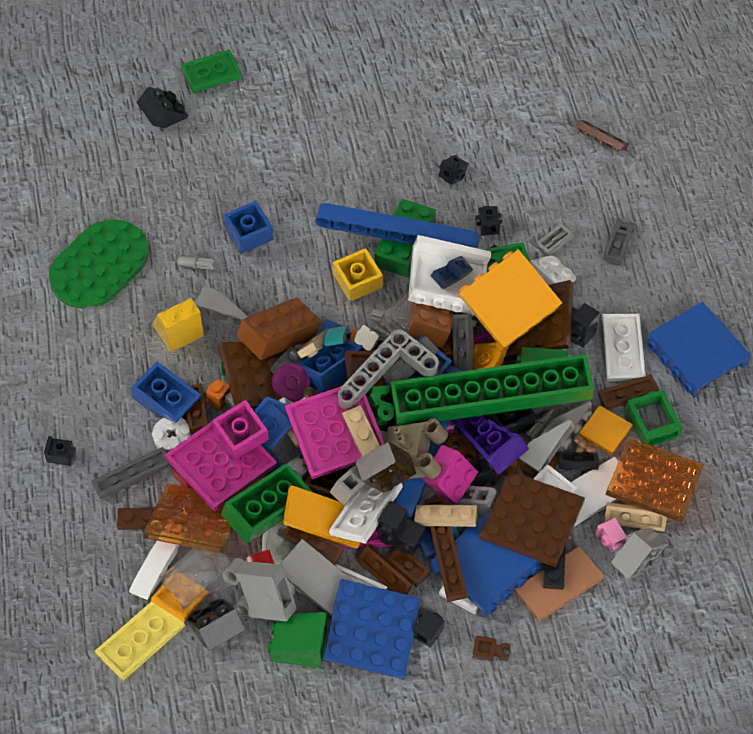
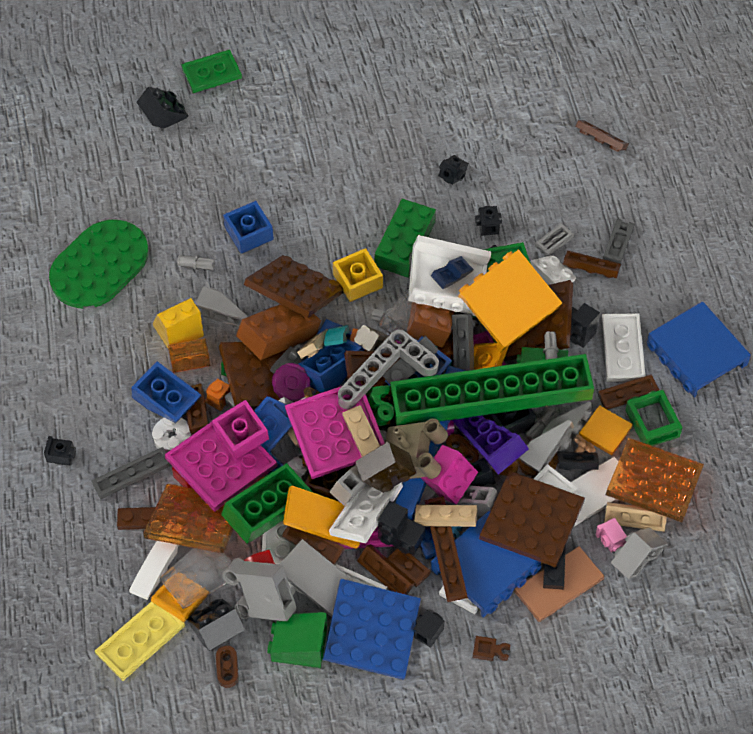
blue beam [315,203,480,249] -> none
none -> clear orange hinge [168,338,211,373]
none -> reddish brown plate [216,646,239,688]
none -> reddish brown plate [244,255,344,318]
none -> light grey axle [543,331,559,359]
none -> reddish brown plate [563,250,621,278]

